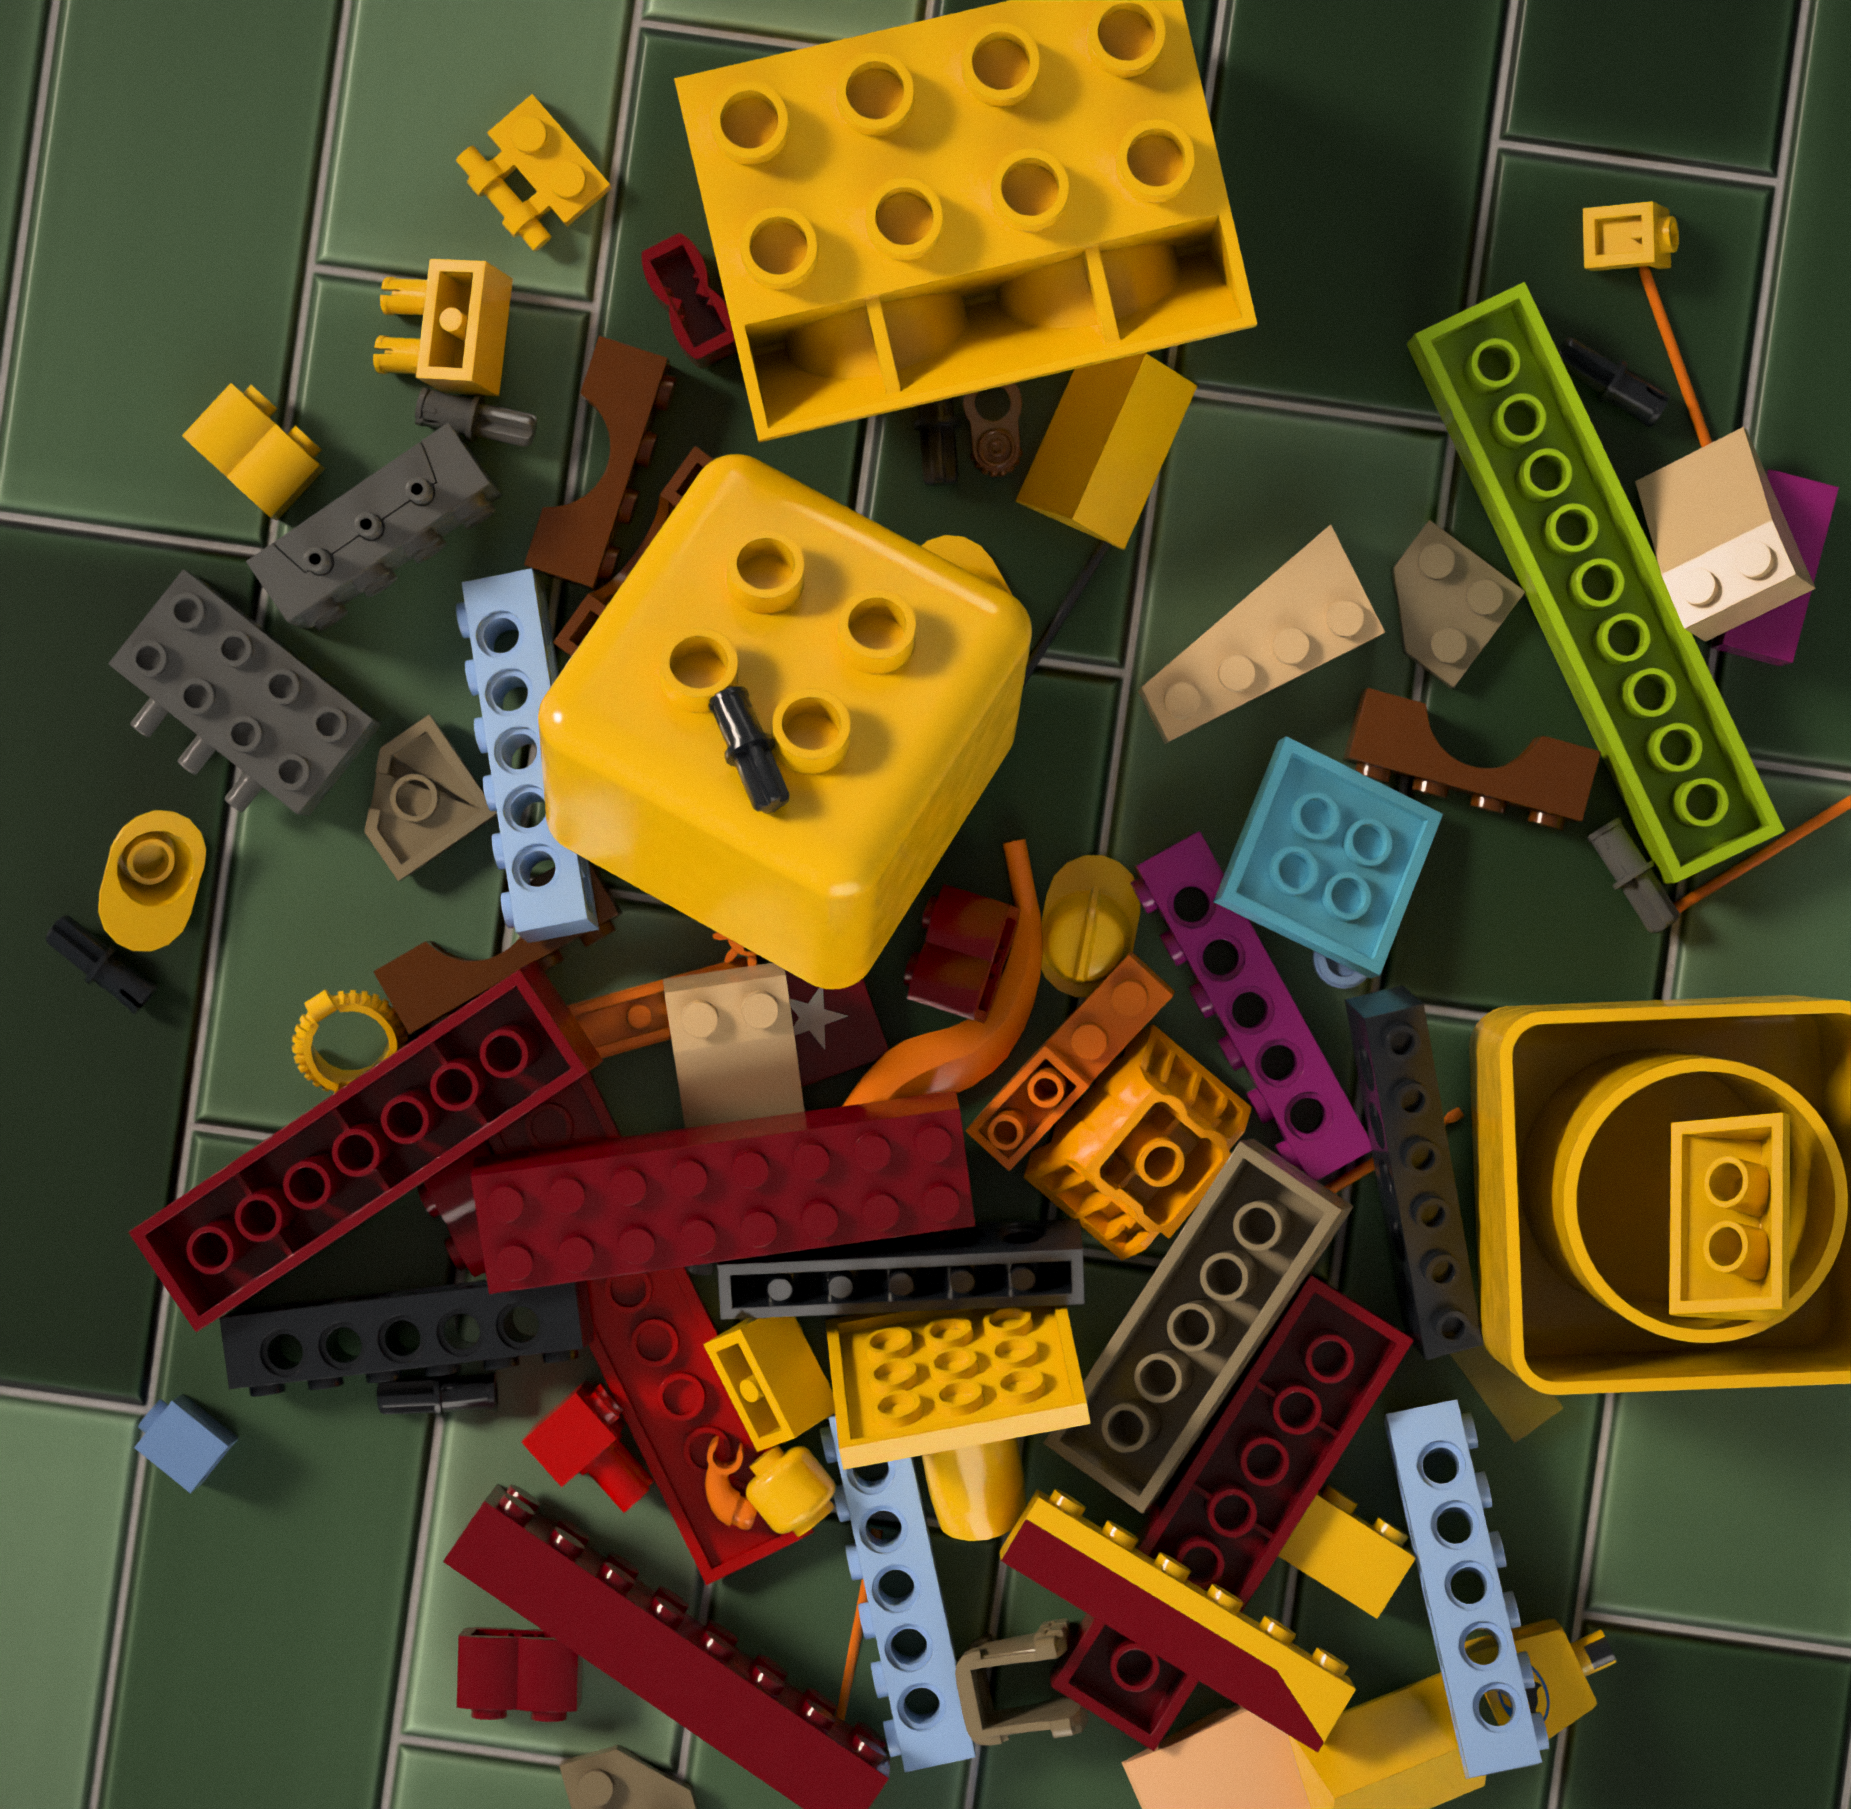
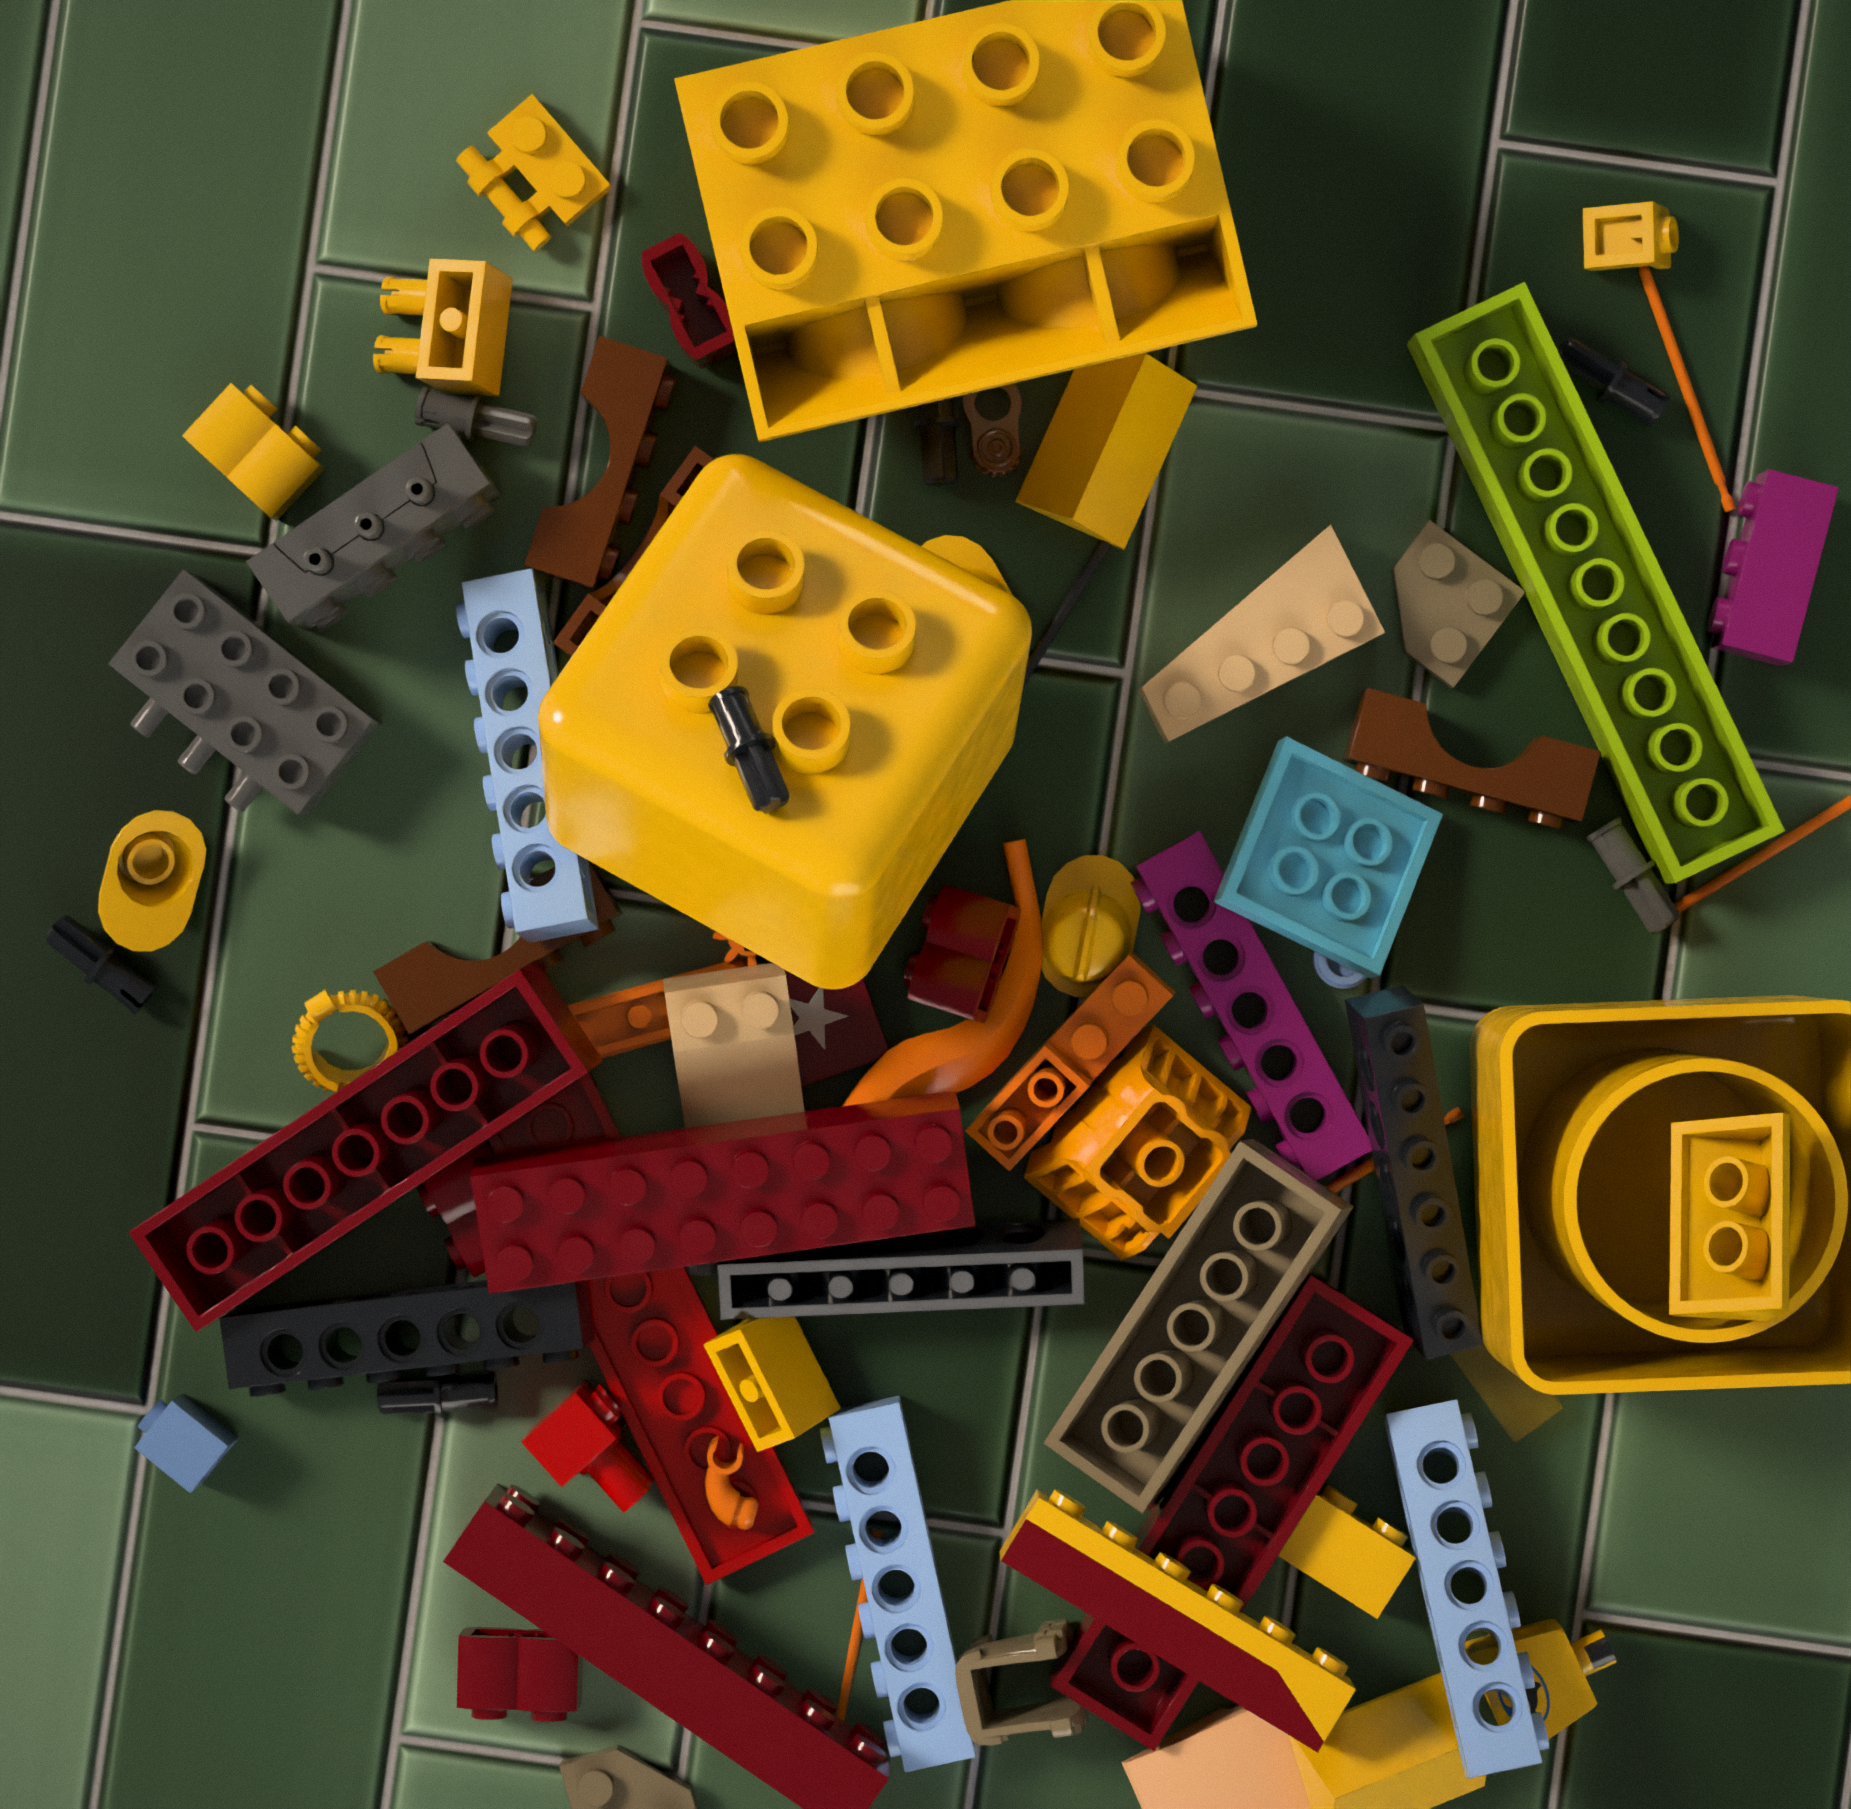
dark tan plate [364,714,497,881] -> none
yellow head [746,1445,836,1537] -> none
yellow piece [825,1305,1091,1541] -> none
tan slope [1635,427,1816,642] -> none

